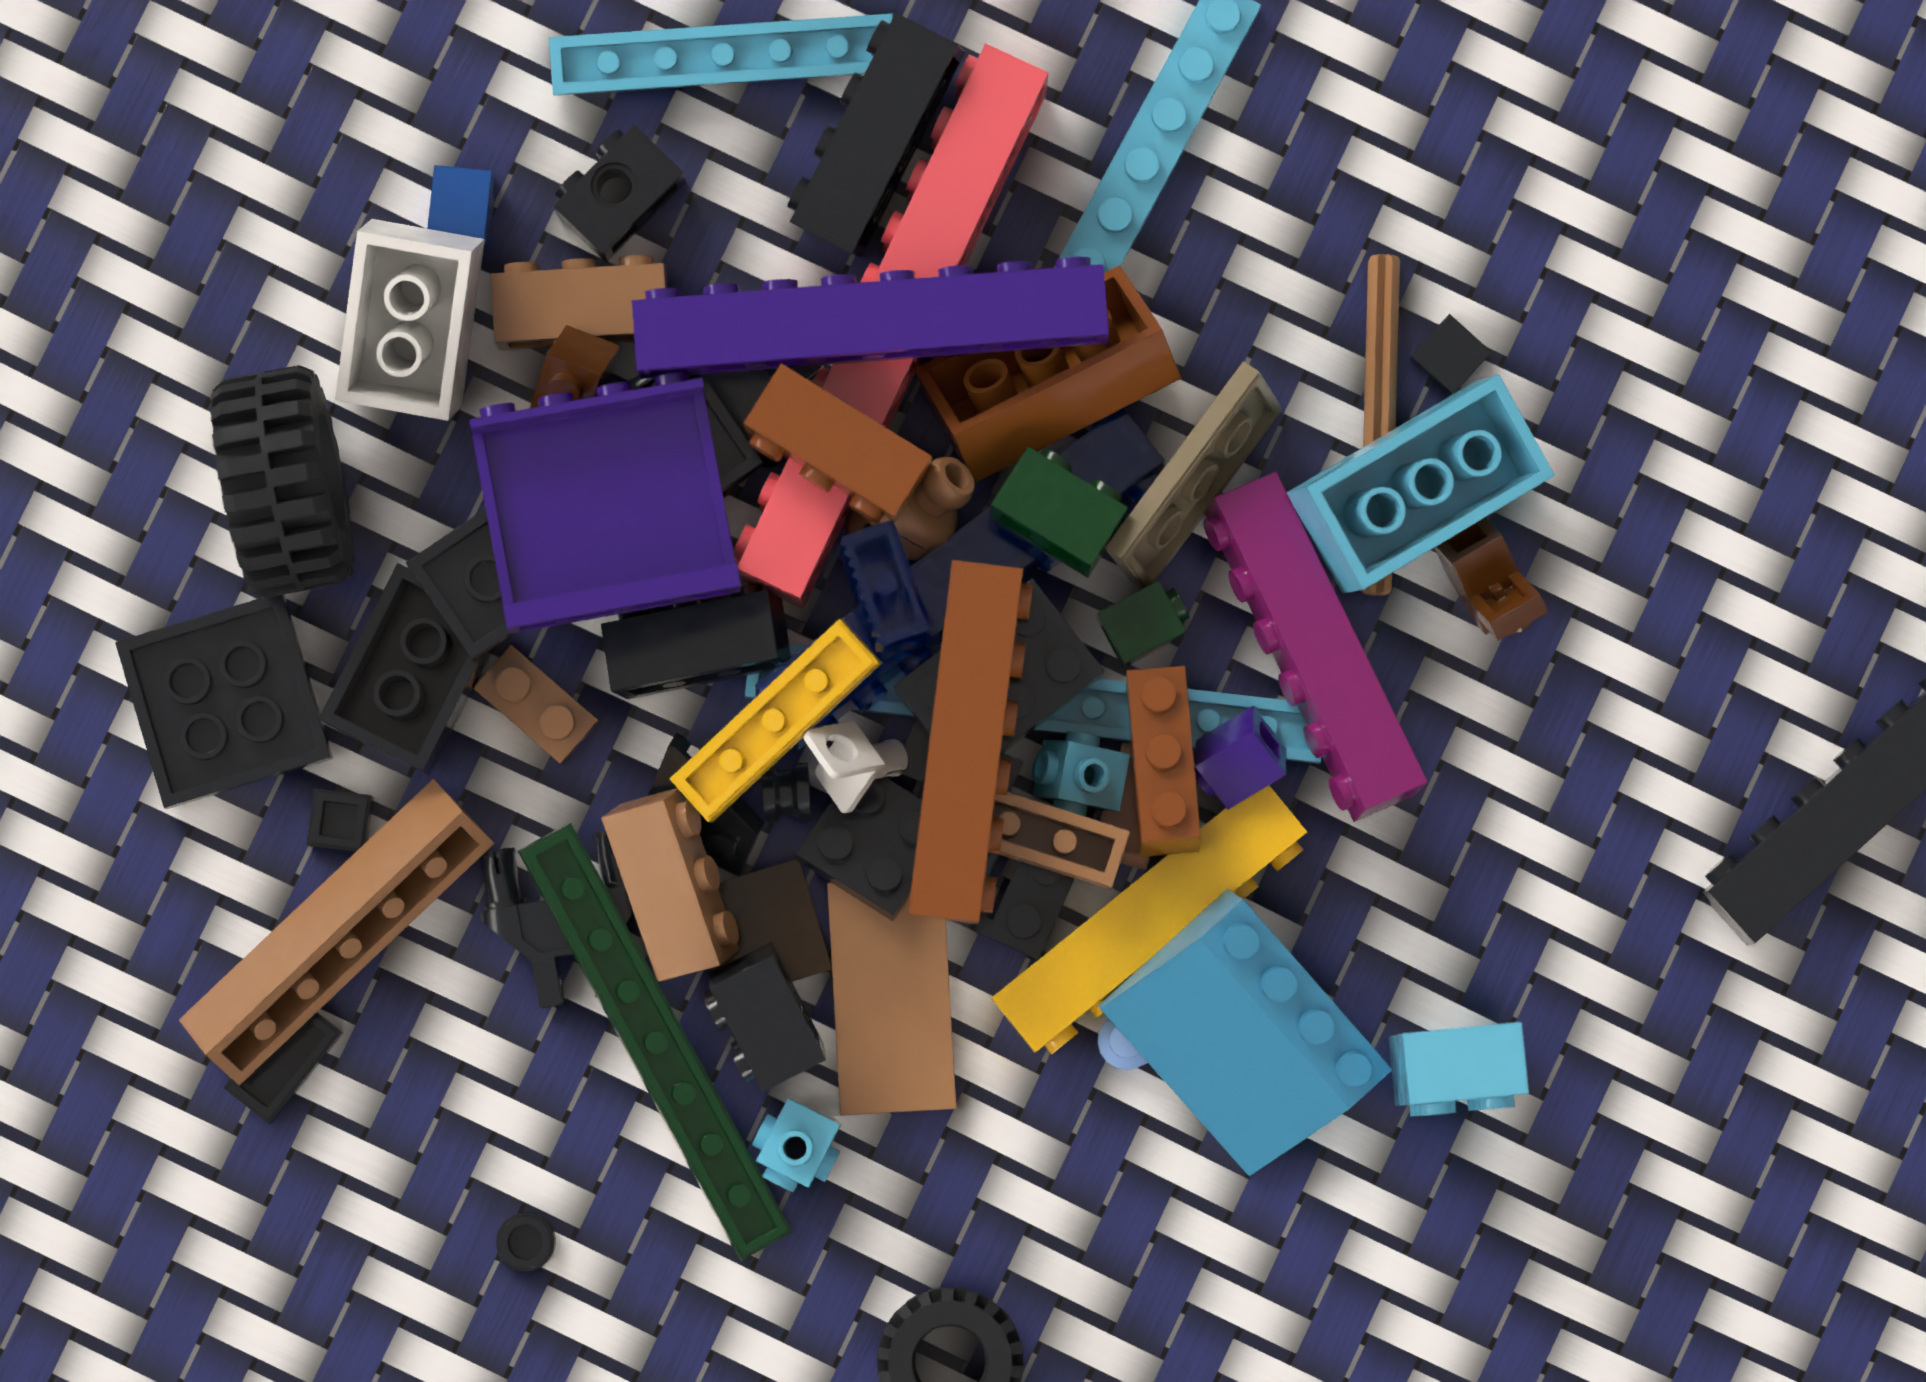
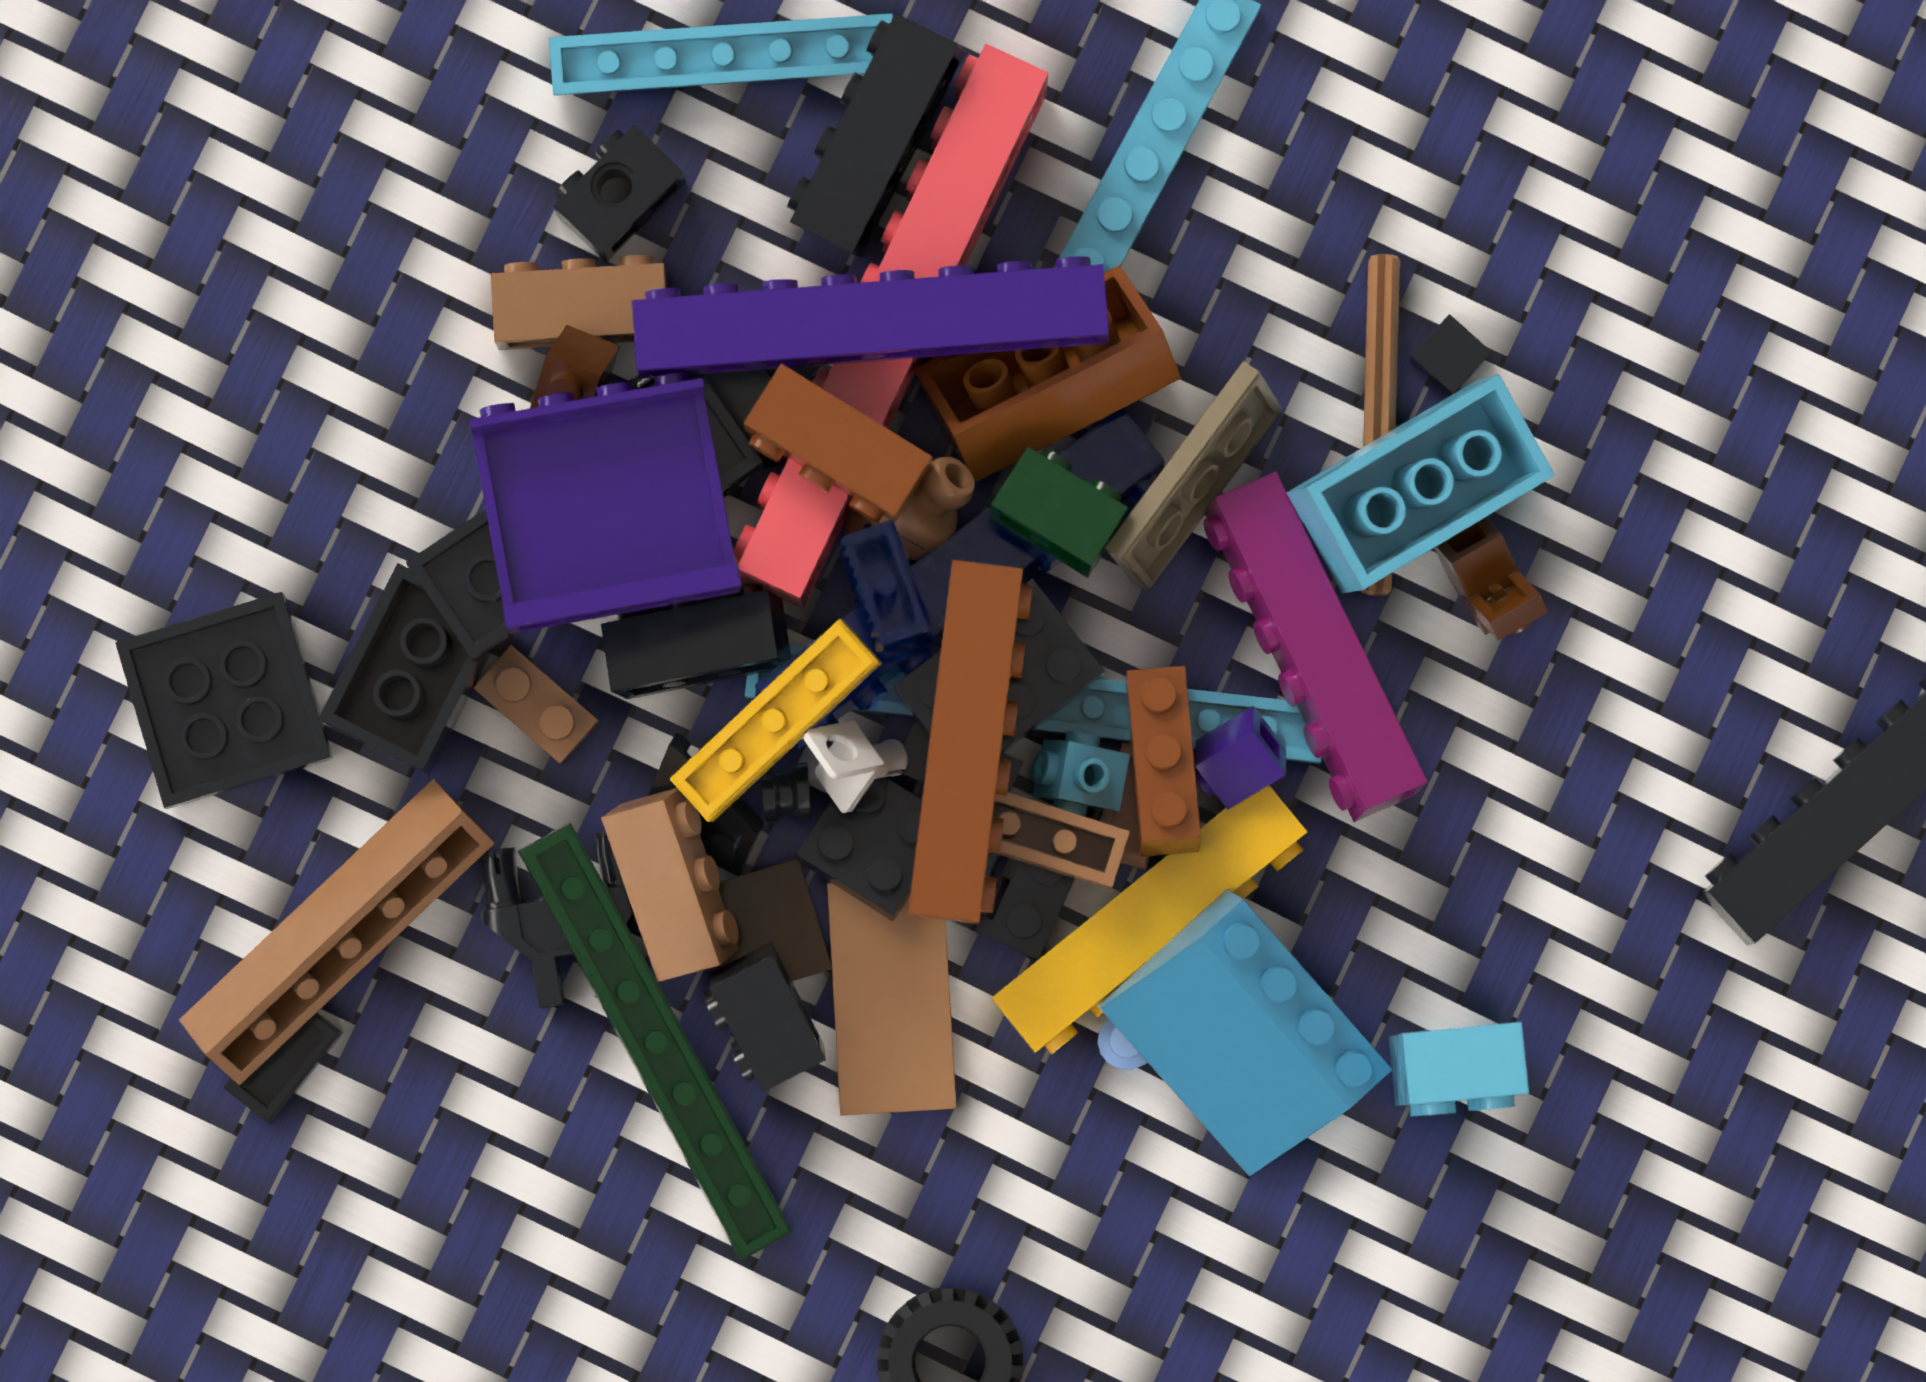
black tyre [210,365,354,598] -> none
black tile [306,788,374,852] -> none
white brick [335,219,485,421] -> none
blue brick [427,165,497,249] -> none
black tile [496,1213,556,1271] -> none
medium azure brick [752,1098,841,1192] -> none
dark green brick [1096,580,1189,669] -> none

